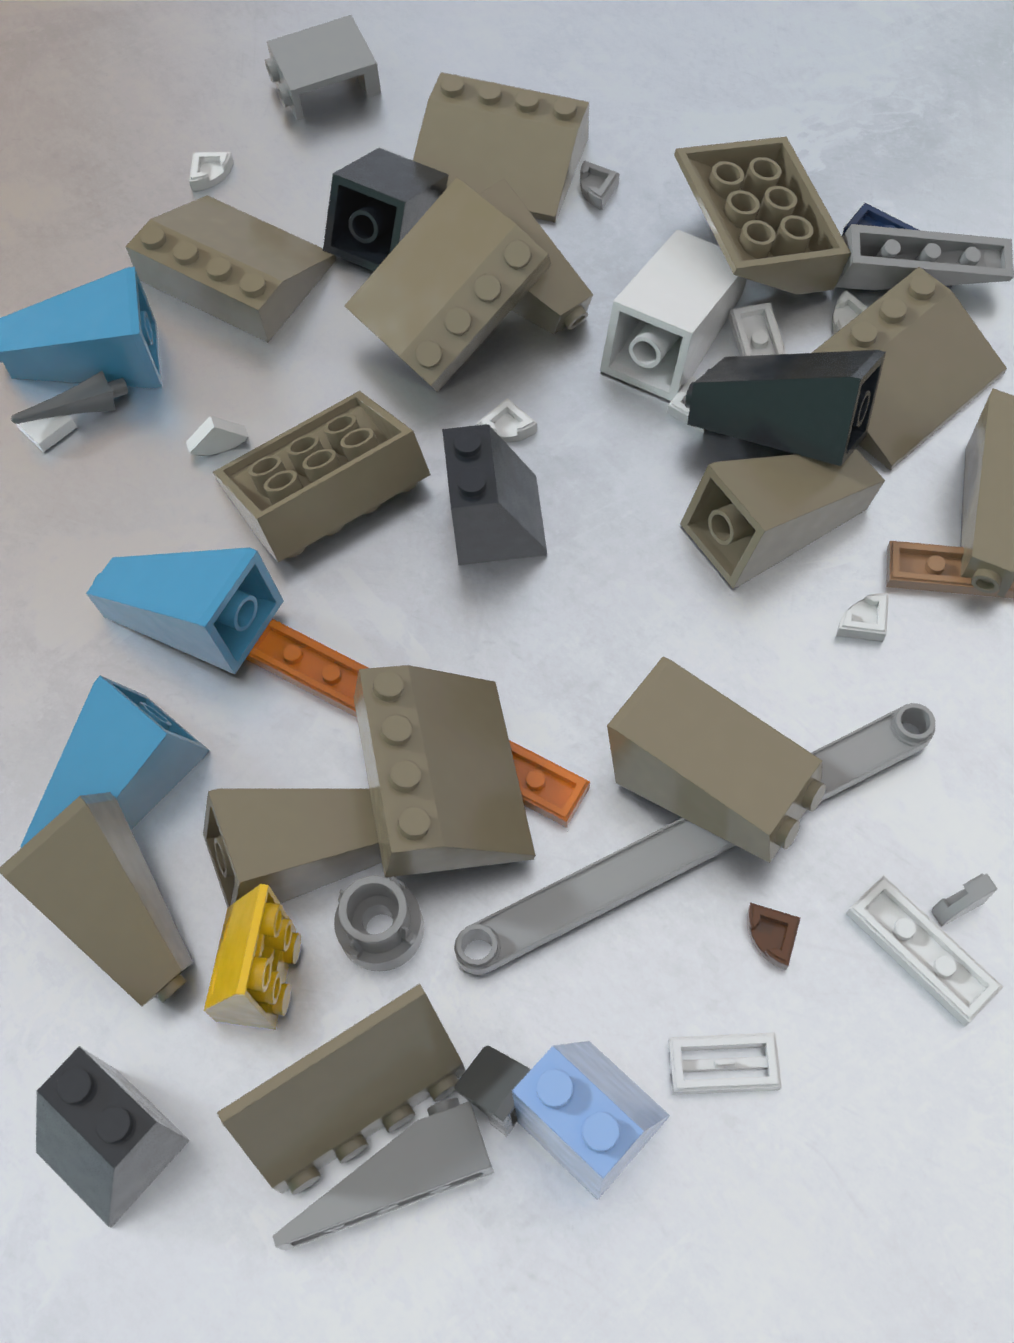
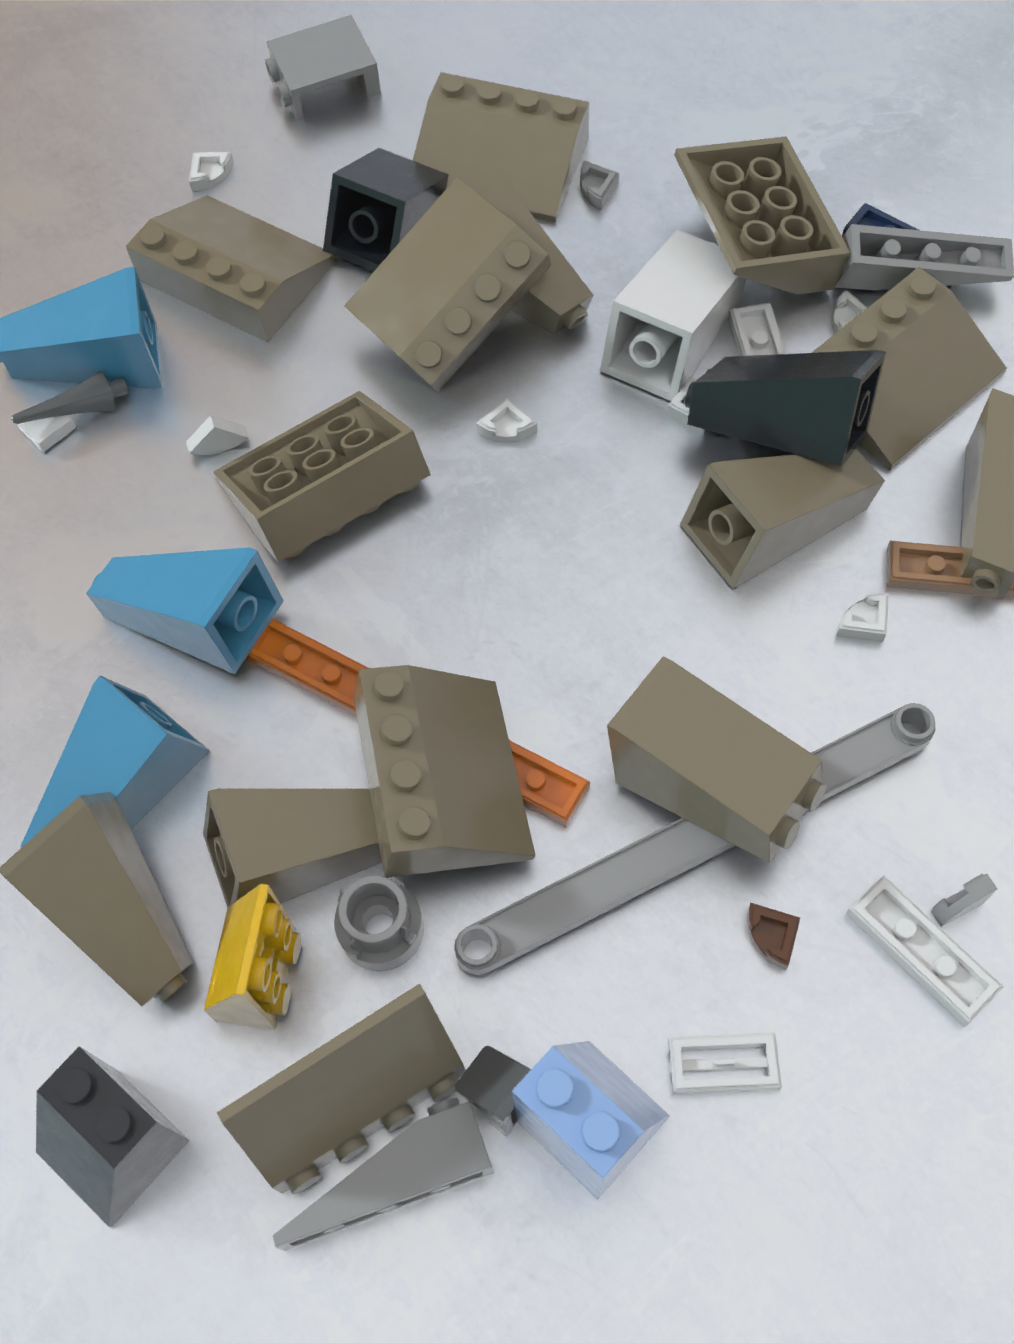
black slope [442,424,547,565] -> none

